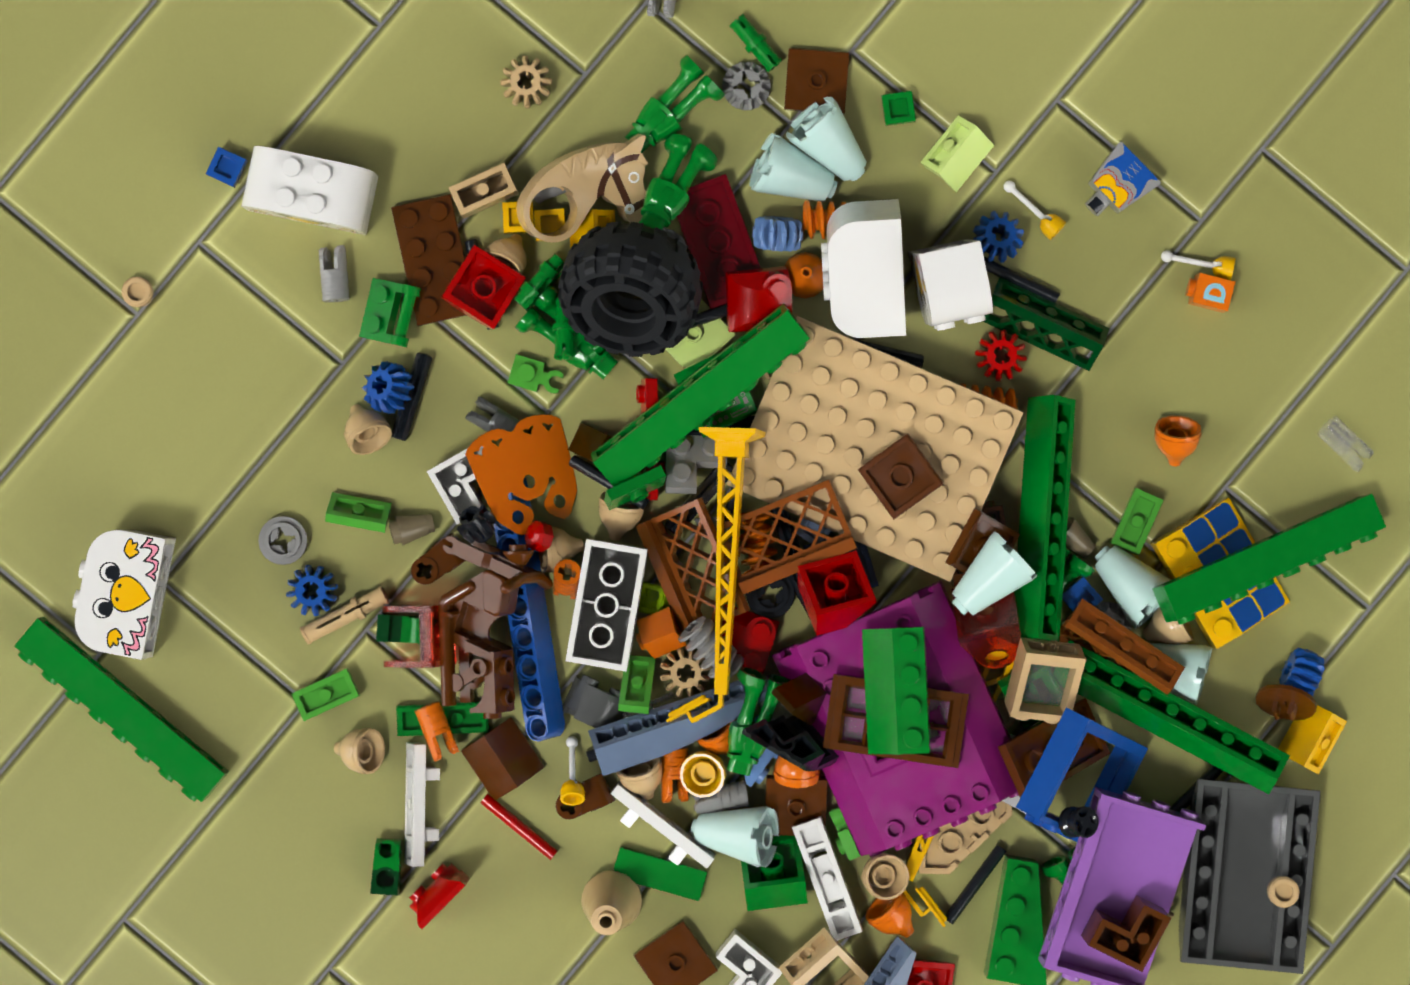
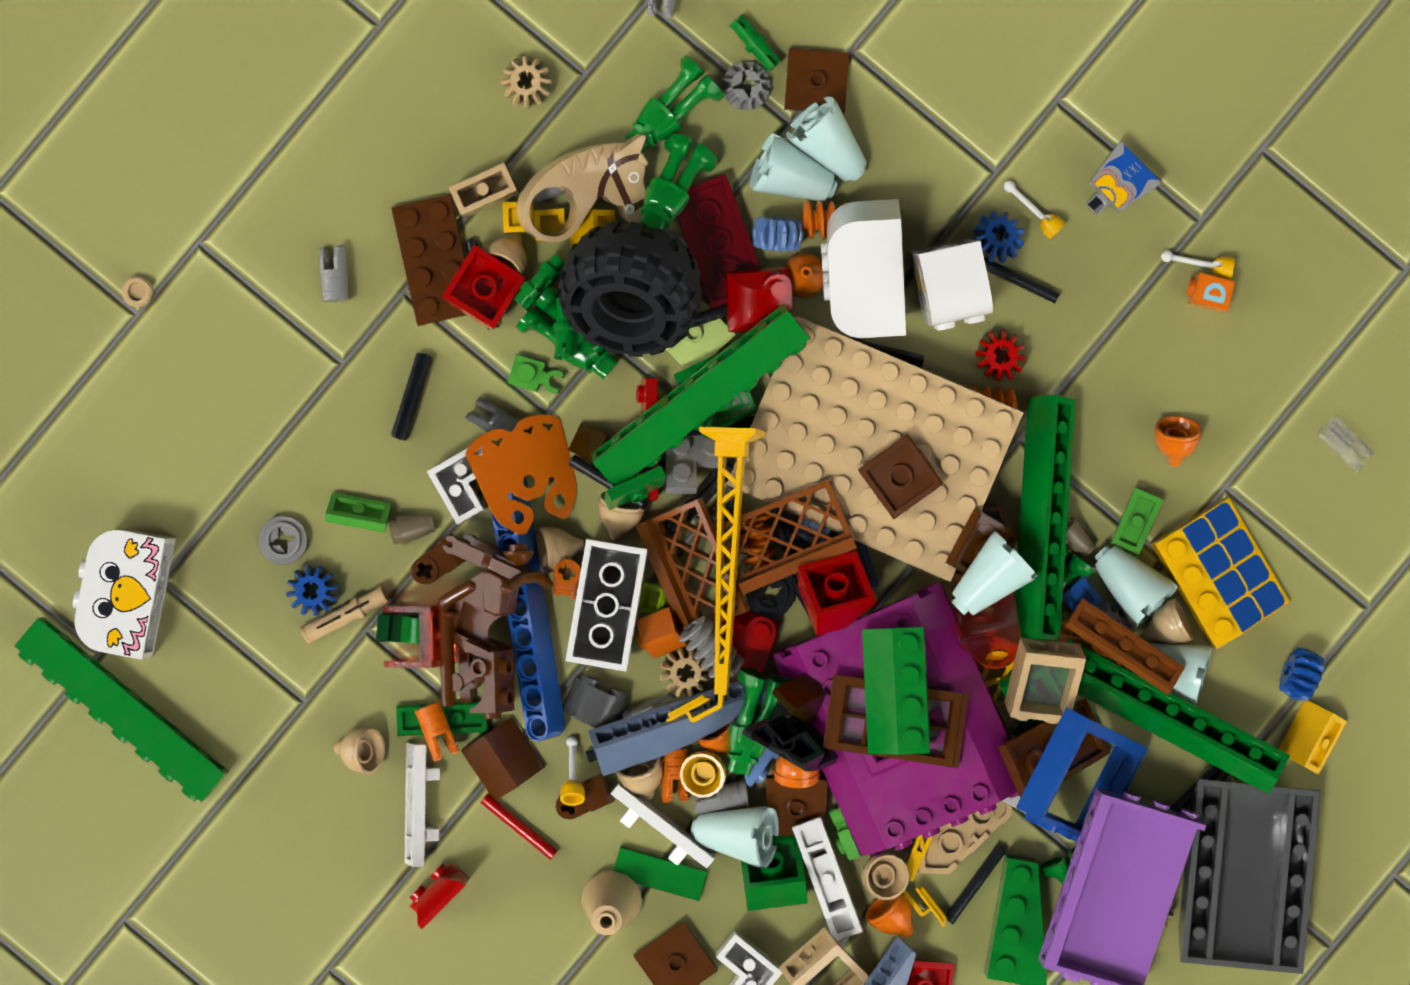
blue plate [206,147,247,188] -> none
white brick [241,146,379,235] -> none
bright green plate [291,668,360,721] -> none
tan helmet [344,404,392,455] -> none
green plate [359,278,421,348] -> none
blue gear [361,361,415,414] -> none
leg [370,838,402,895] -> none
black gear [457,505,497,544] -> none
red tile [525,520,554,552] -> none
bright green plate [618,655,656,714] -> none
green plate [881,91,916,126] -> none
yellowish green panel [920,115,994,192] -> none
dark green fence [982,278,1110,371] -> none
black wheel [1058,806,1098,838] -> none
reddish brown brick [1081,895,1171,972] -> none
green brick [1152,494,1386,625] -> none
reddish brown piece [1255,684,1317,721] -> none
tan tile [1267,876,1300,908] -> none

